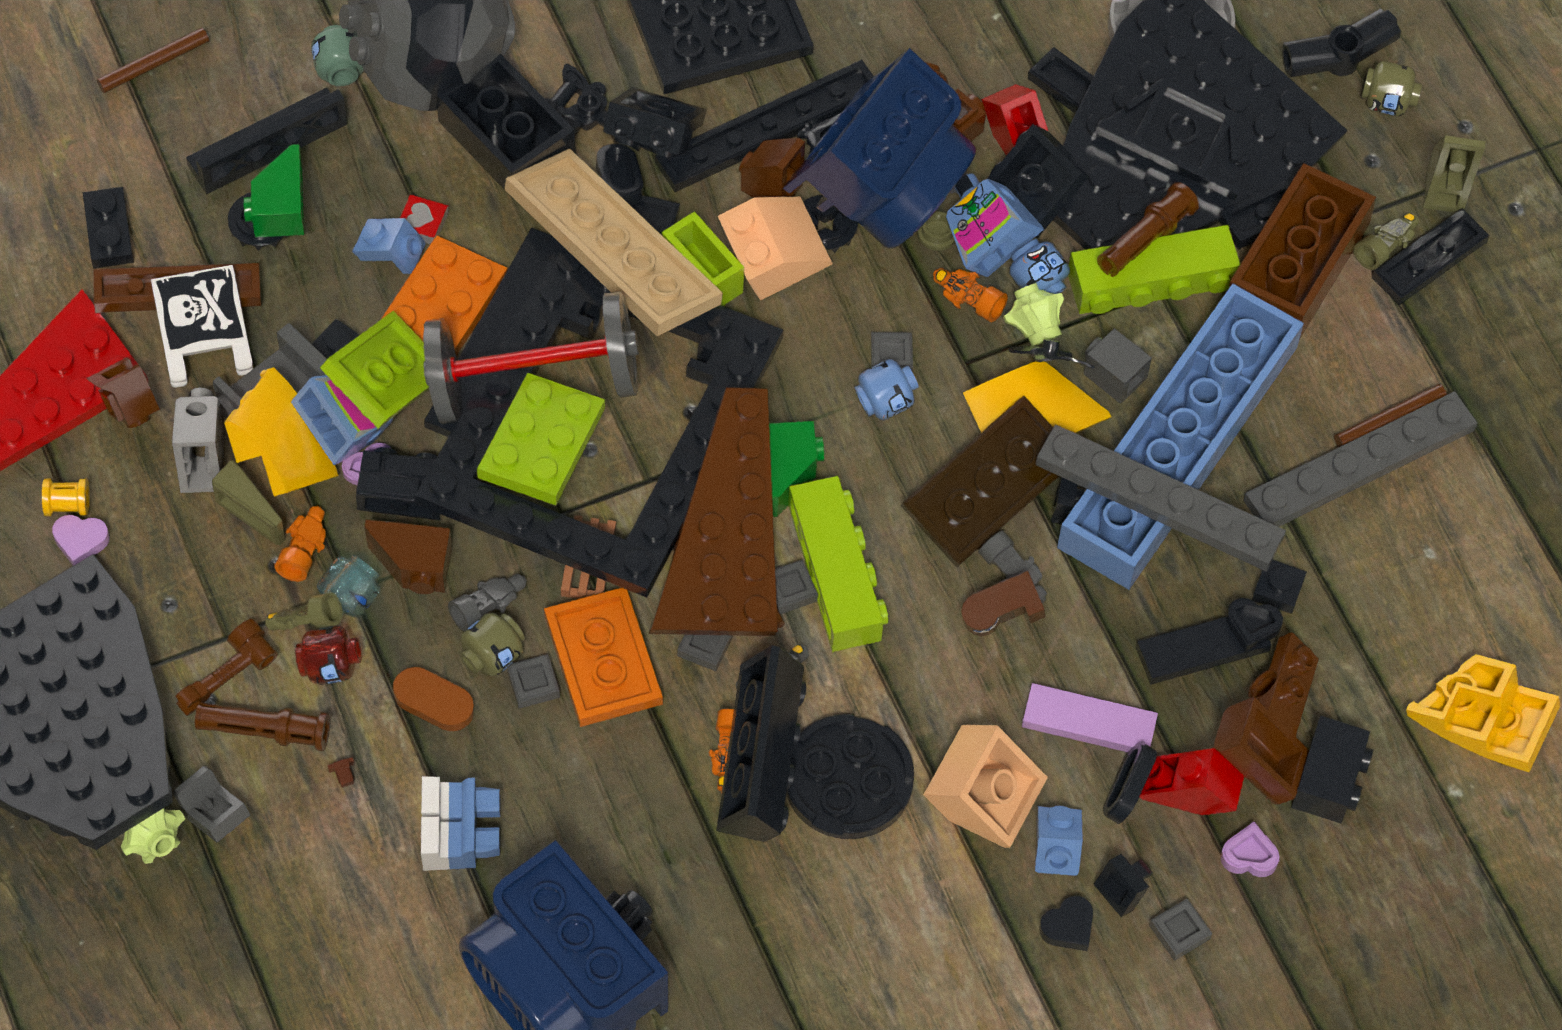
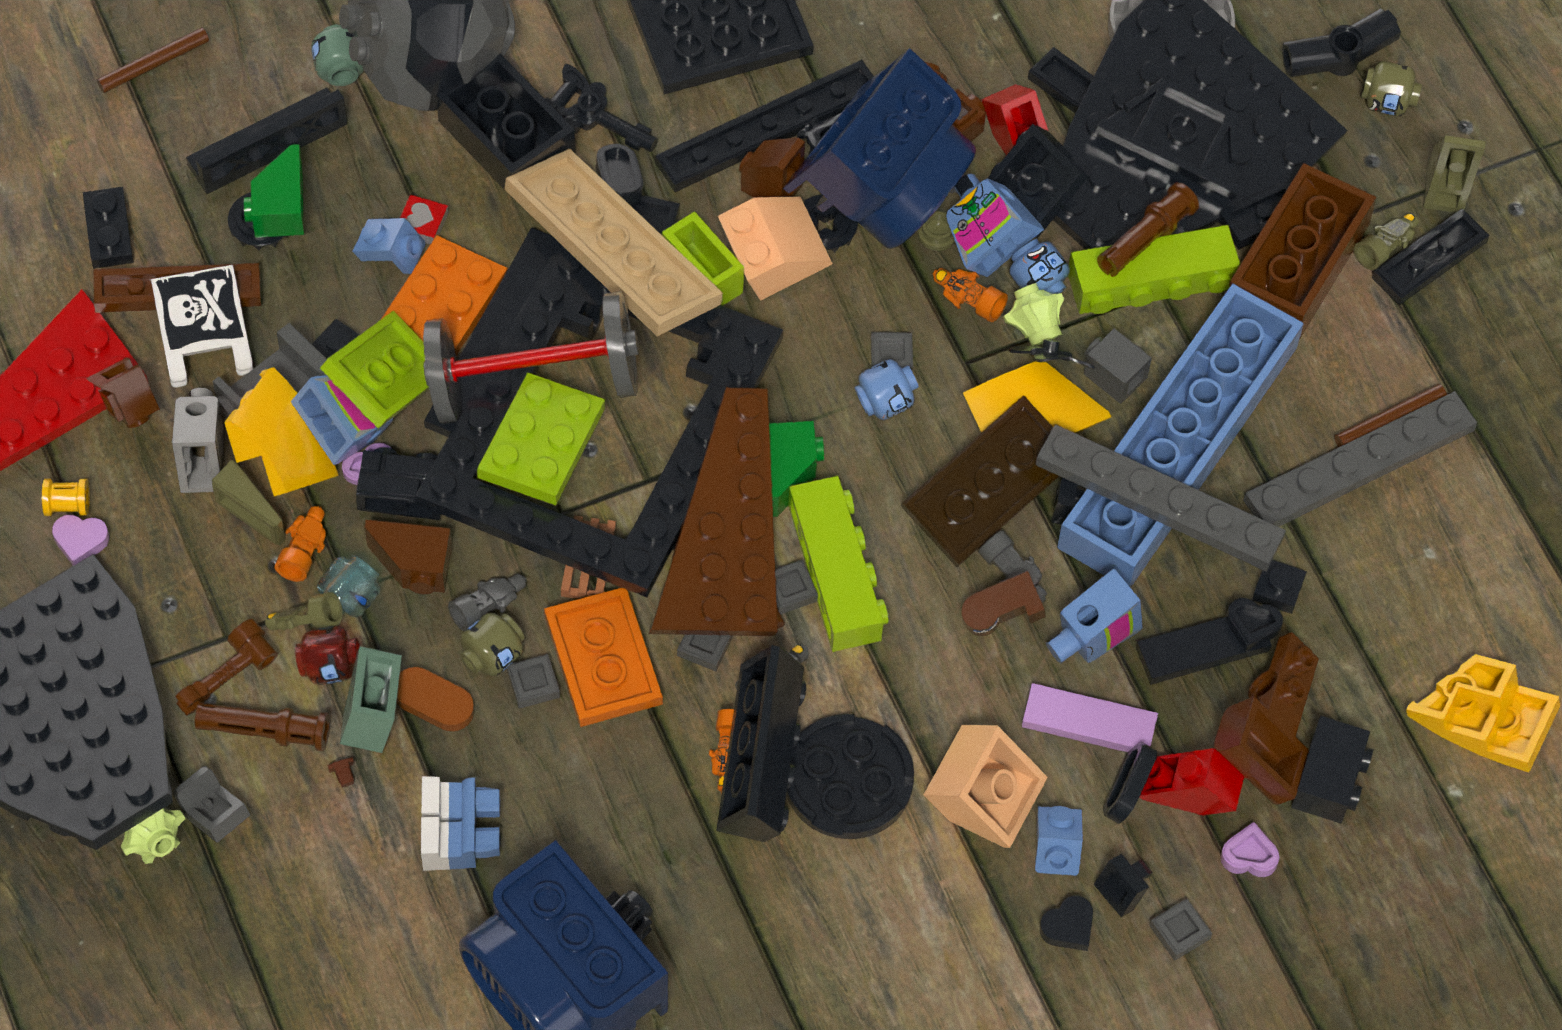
black plate [603,87,707,157] -> none
none -> sand green slope [340,646,402,753]
none -> medium blue torso [1046,569,1143,663]

